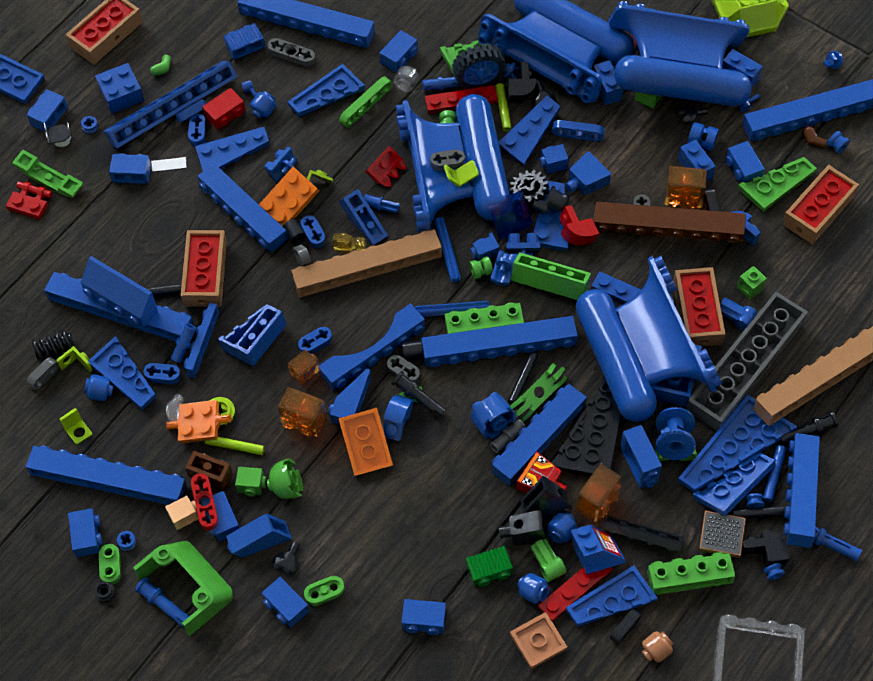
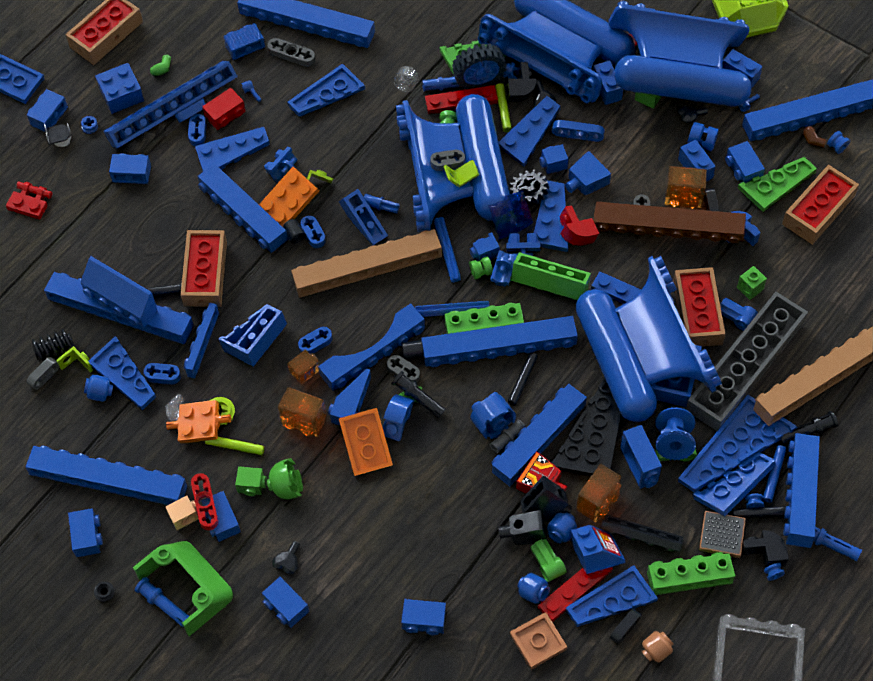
bright green slope [12,150,83,198] -> none
lime bracket [60,408,92,445] -> none
bright green plate [99,544,121,585] -> none
blue bush [117,531,136,551] -> none
white sticker [152,157,186,171] -> none
blue pin [171,323,196,363] -> none
reddish brown brick [185,451,233,491] -> none
blue slope [226,513,292,558] -> none
blue head [250,91,276,118] -> none
dark grey beam [292,244,311,266] -> none
bright green plate [304,576,344,606] -> none
clear yellow plate [333,233,366,251] -> none
bright green beam [339,76,393,128] -> none
red plate [365,146,406,187] -> none
blue brick [379,30,418,73] -> none
green brick [466,546,513,587] -> none
bright green piece [510,363,567,422] -> none
black piece [531,186,569,215] -> none
blue plate [823,51,843,69] -> none

